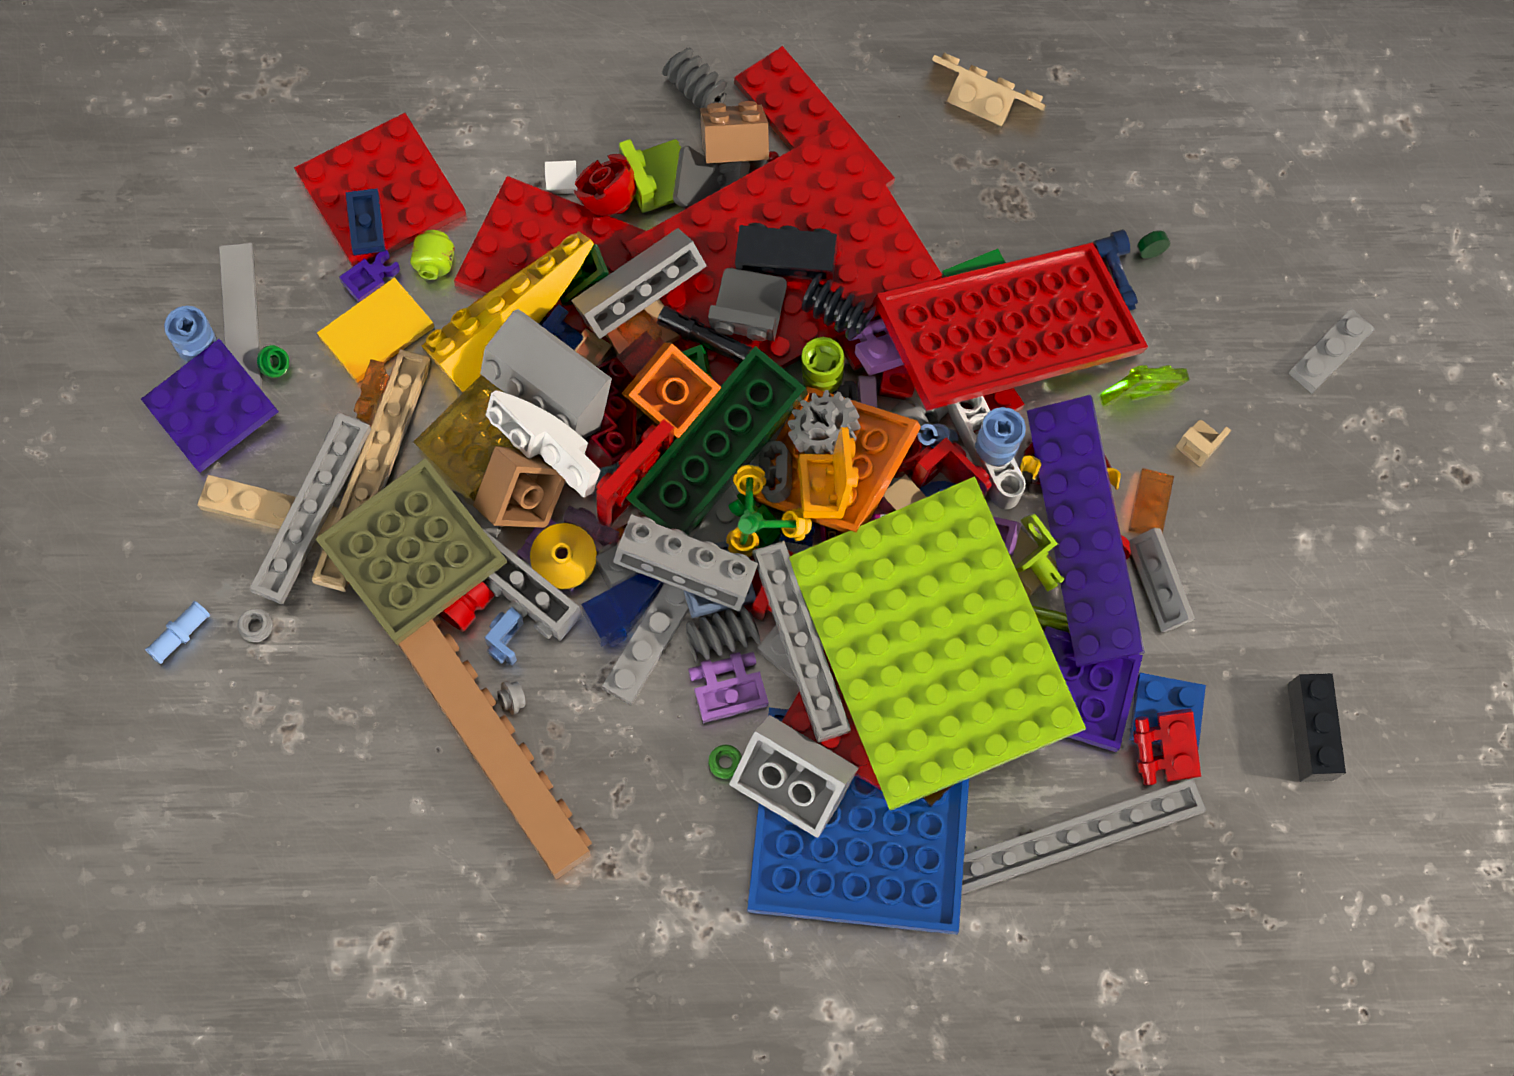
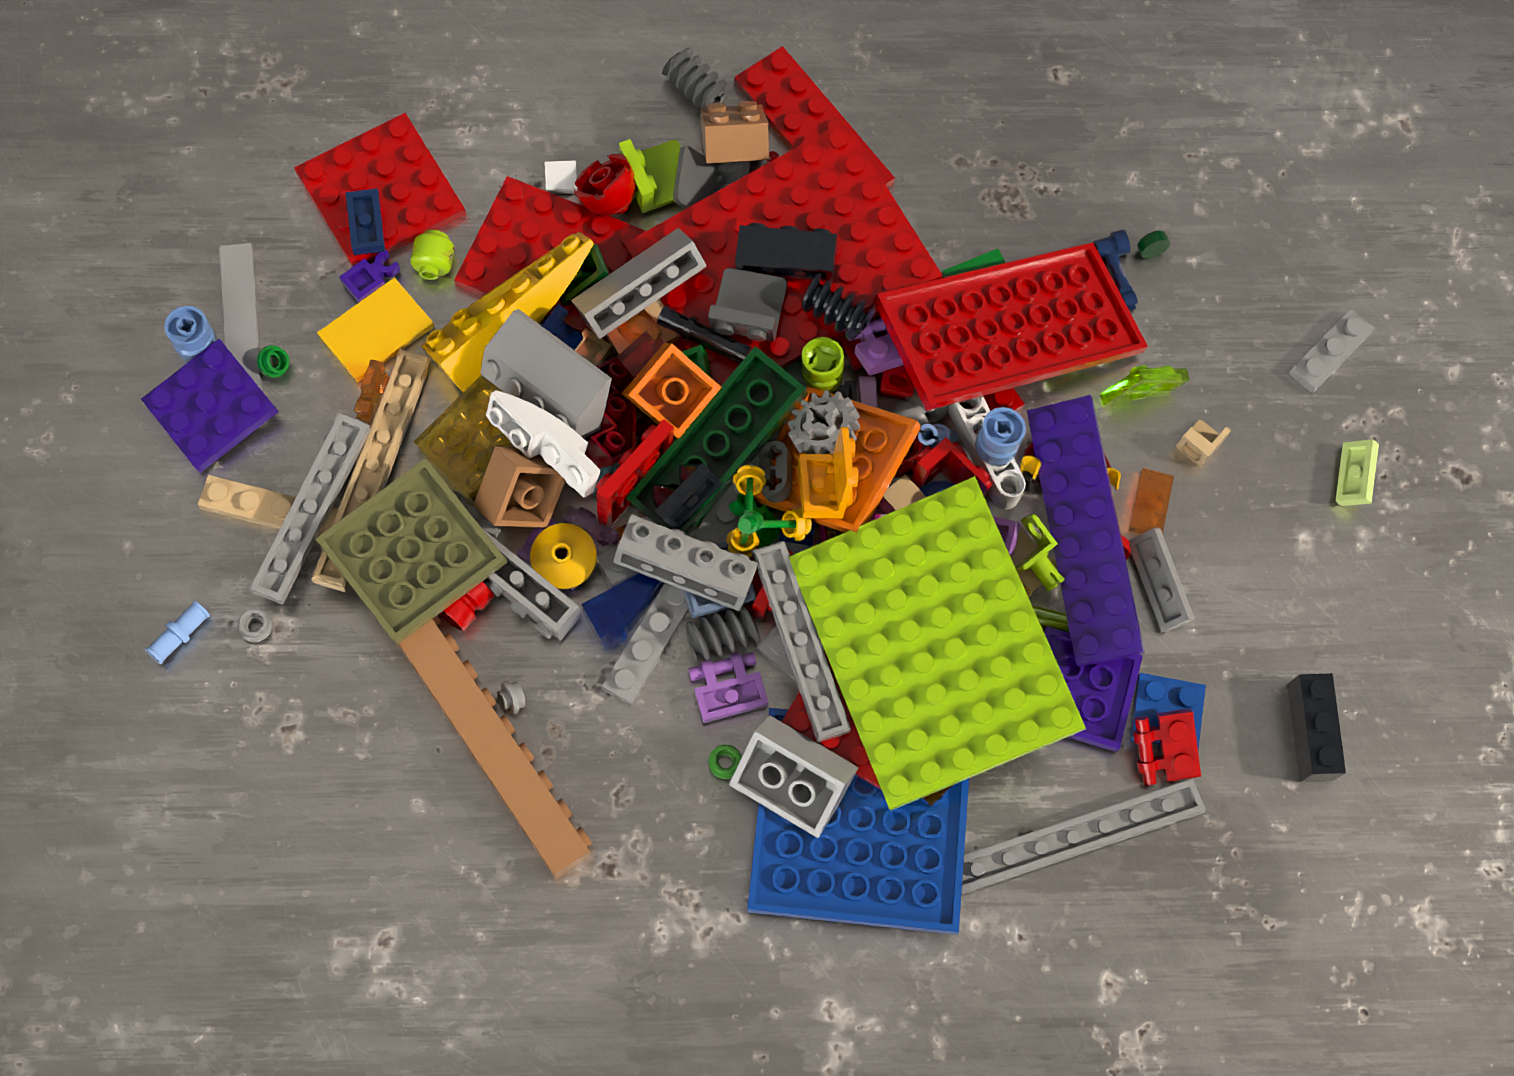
medium blue bracket [484,607,524,666] -> none
tan bracket [932,53,1047,127] -> none
none -> black tile [652,463,723,529]
none -> yellowish green plate [1335,439,1379,506]

